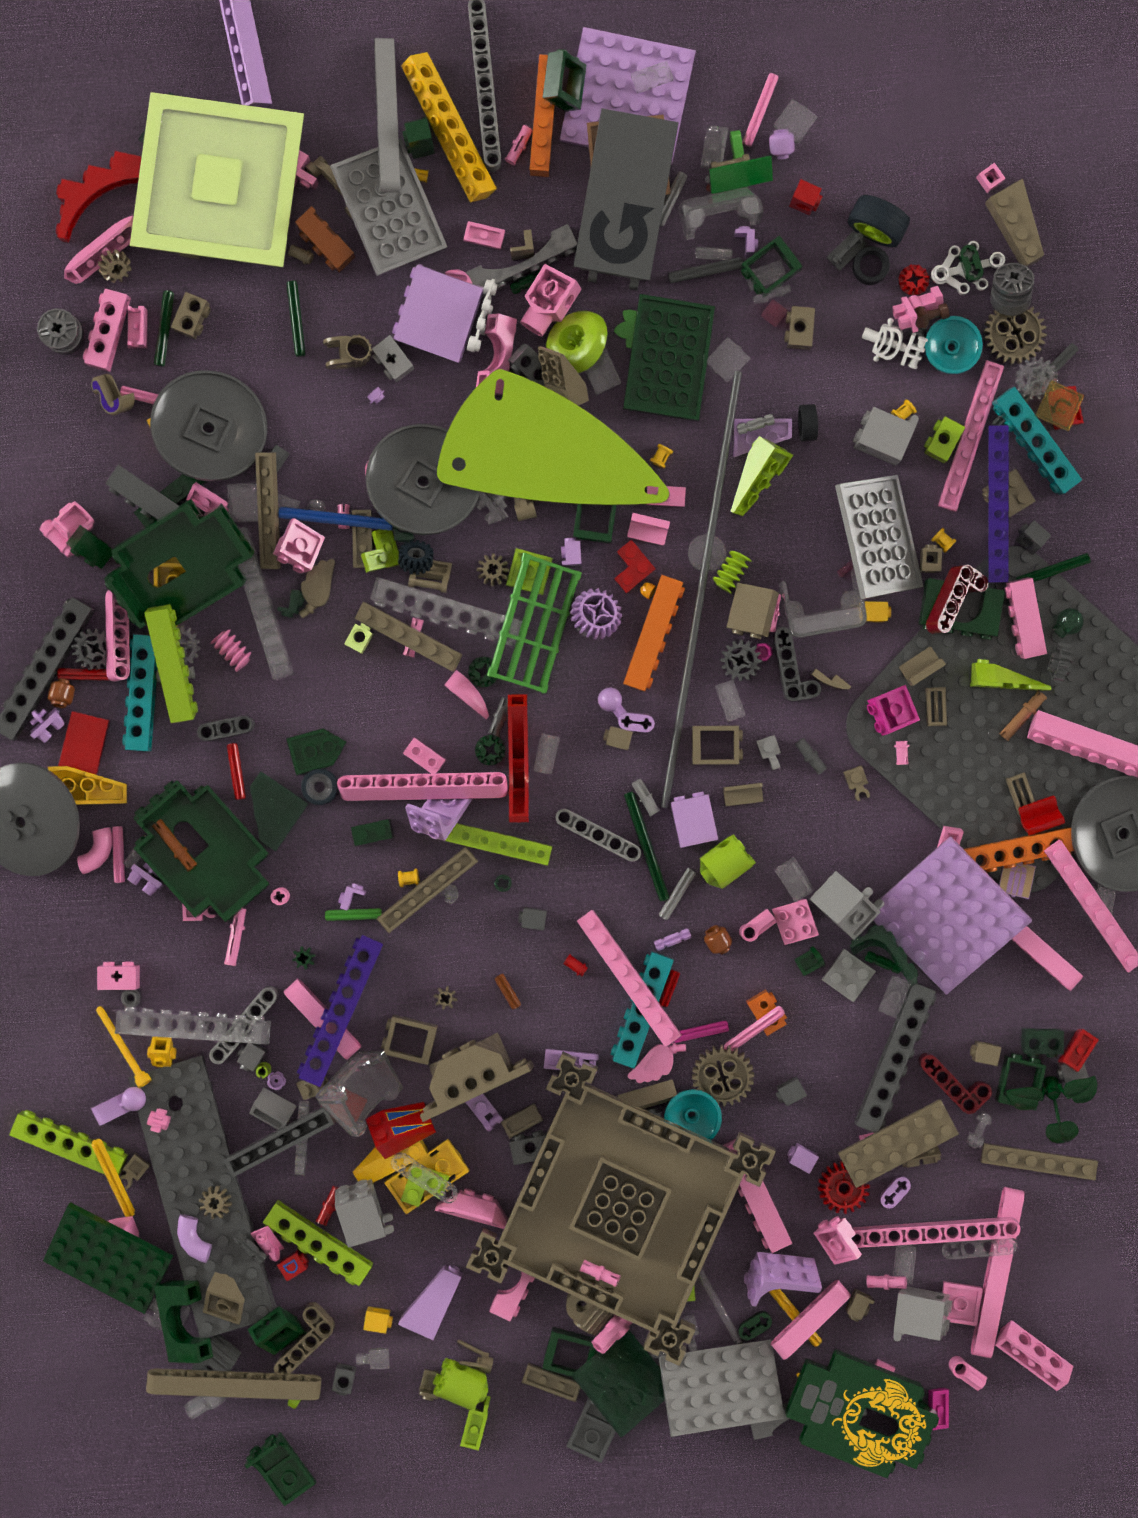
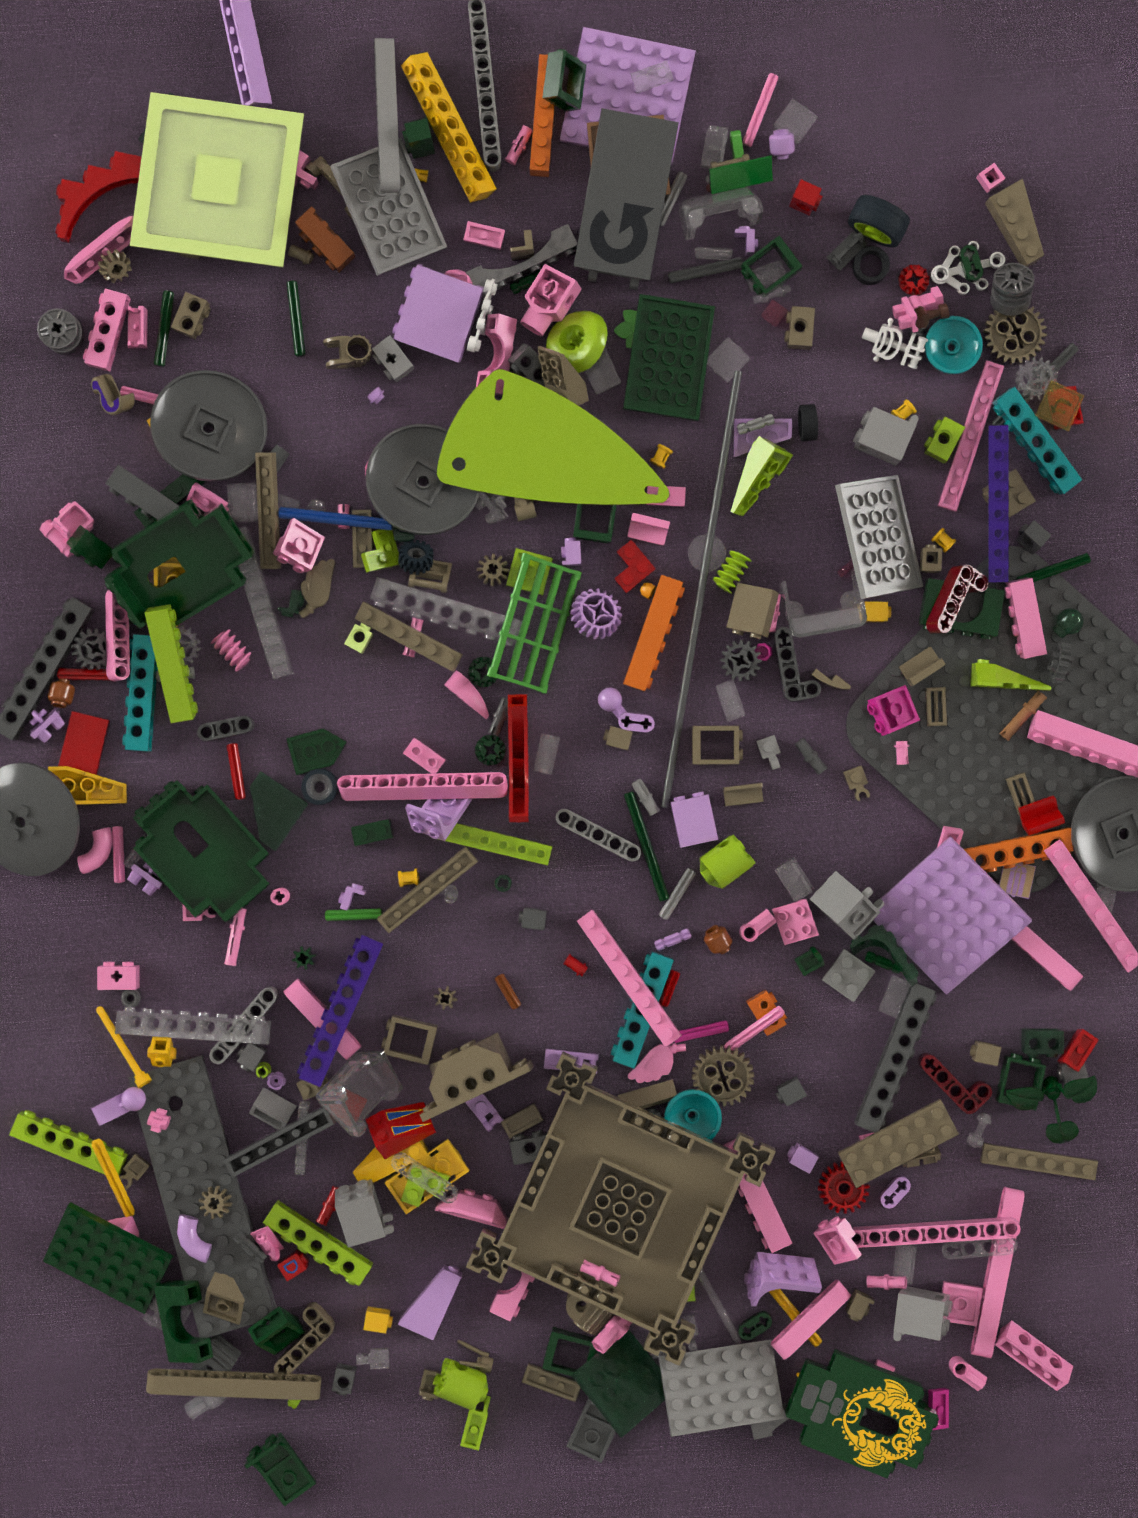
dark orange pin [152,819,197,871] -> none

